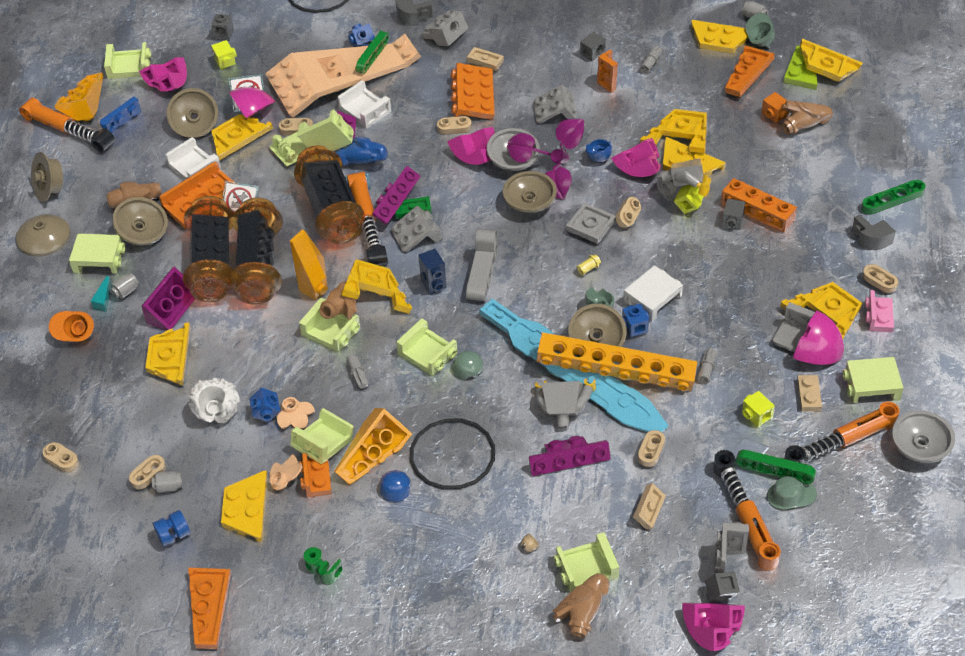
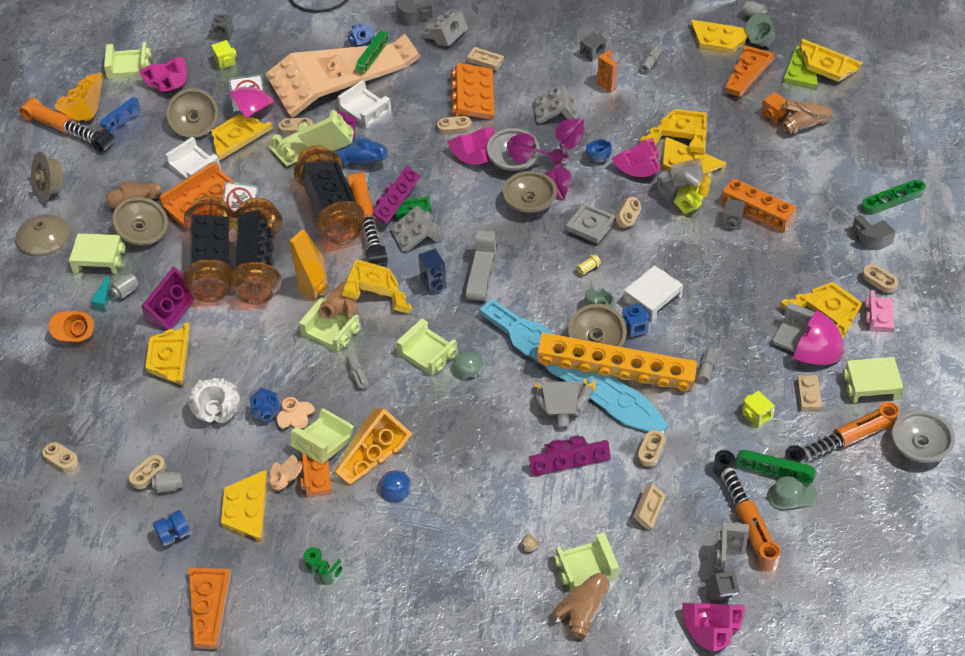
black piece [410,418,495,489] -> none

